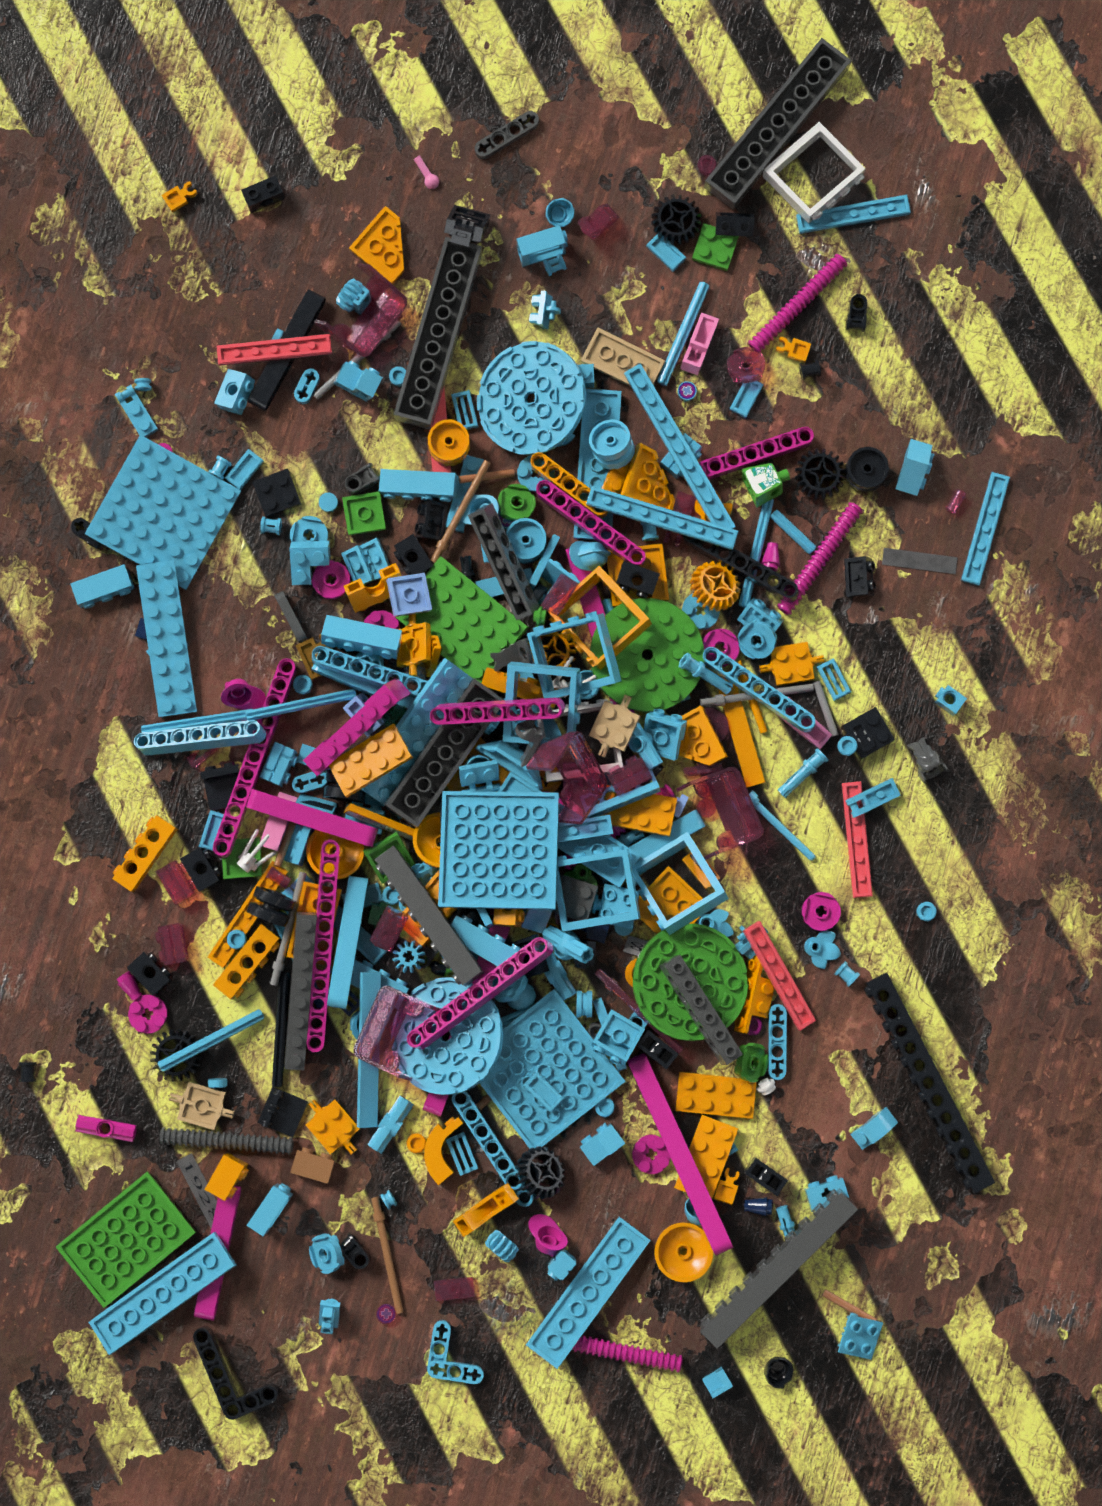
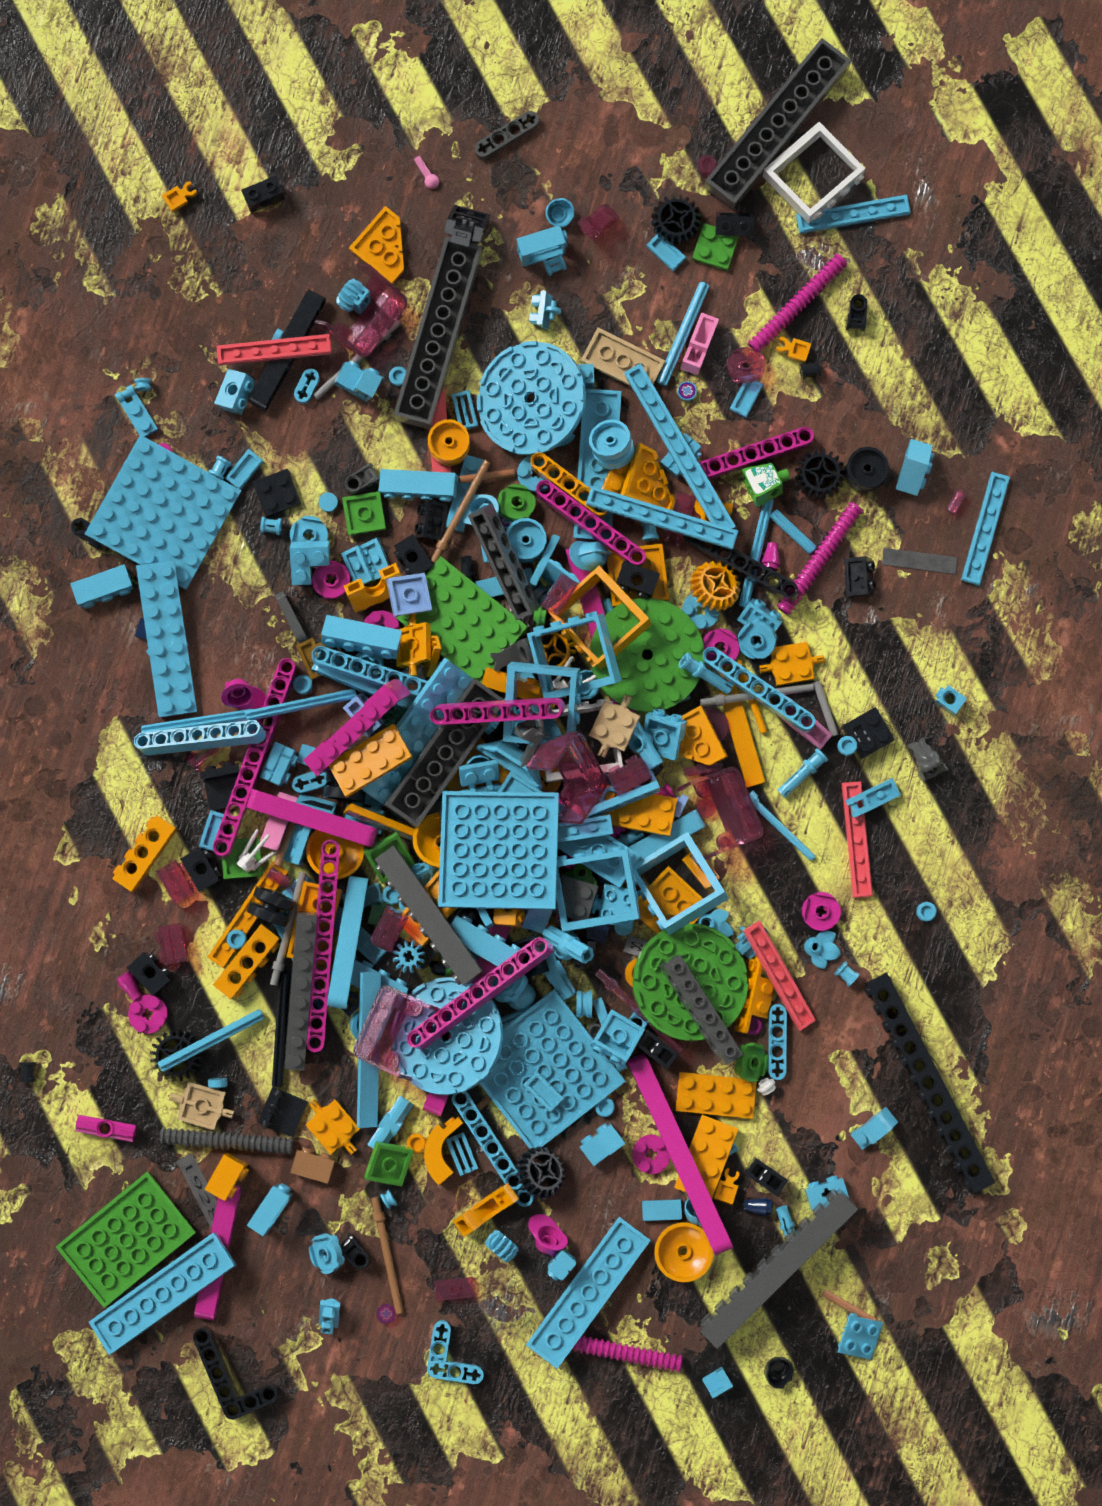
medium azure tile [816,658,851,701] -> none
none -> bright green plate [364,1141,414,1186]
none -> medium azure tile [642,1199,682,1221]

